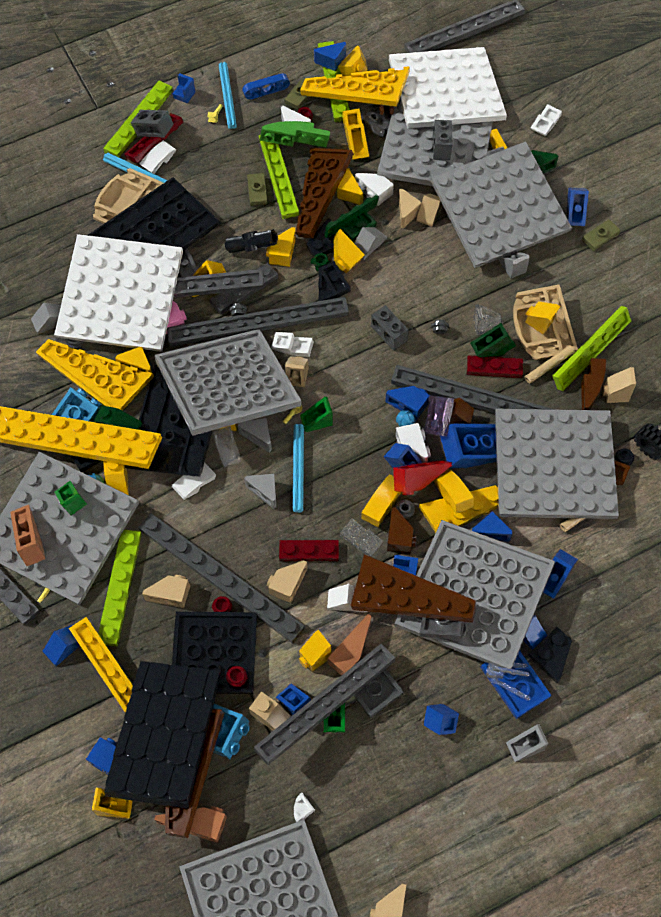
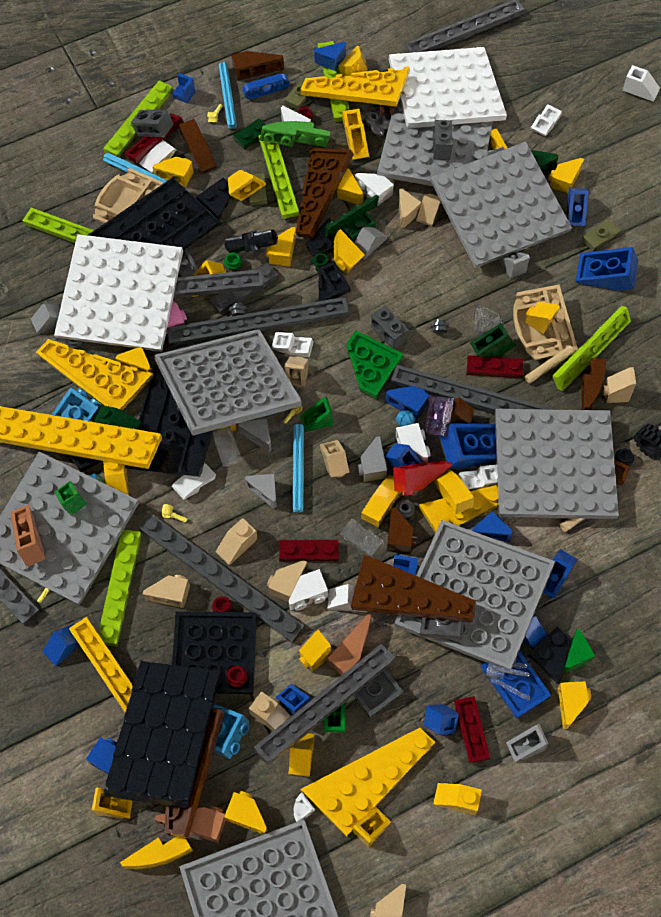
none -> lime plate [22,208,94,243]
none -> yellow slope [120,837,193,869]
none -> yellow slope [152,157,194,187]
none -> light yellow hand [162,504,188,523]
none -> reddish brown slope [179,119,216,174]
none -> black wing [197,177,232,220]
none -> tan slope [215,518,258,566]
none -> green plate [224,253,242,270]
none -> yellow slope [224,791,268,835]
none -> yellow slope [228,170,266,202]
none -> reddish brown slope [231,51,284,80]
none -> dark green plate [233,118,266,150]
none -> yellow slope [288,733,315,777]
none -> white slope [289,569,328,611]
none -> yellow wing [300,728,435,837]
none -> tan slope [319,440,350,478]
none -> green plate [346,330,403,399]
none -> yellow slope [353,807,391,848]
none -> light grey slope [357,436,387,482]
none -> yellow slope [433,783,482,816]
none -> dark red plate [454,696,490,764]
none -> white slope [457,465,498,491]
none -> yellow slope [549,158,584,194]
none -> yellow slope [557,681,591,730]
none -> green slope [563,629,595,673]
none -> blue slope [576,247,638,291]
none -> white slope [622,65,660,102]

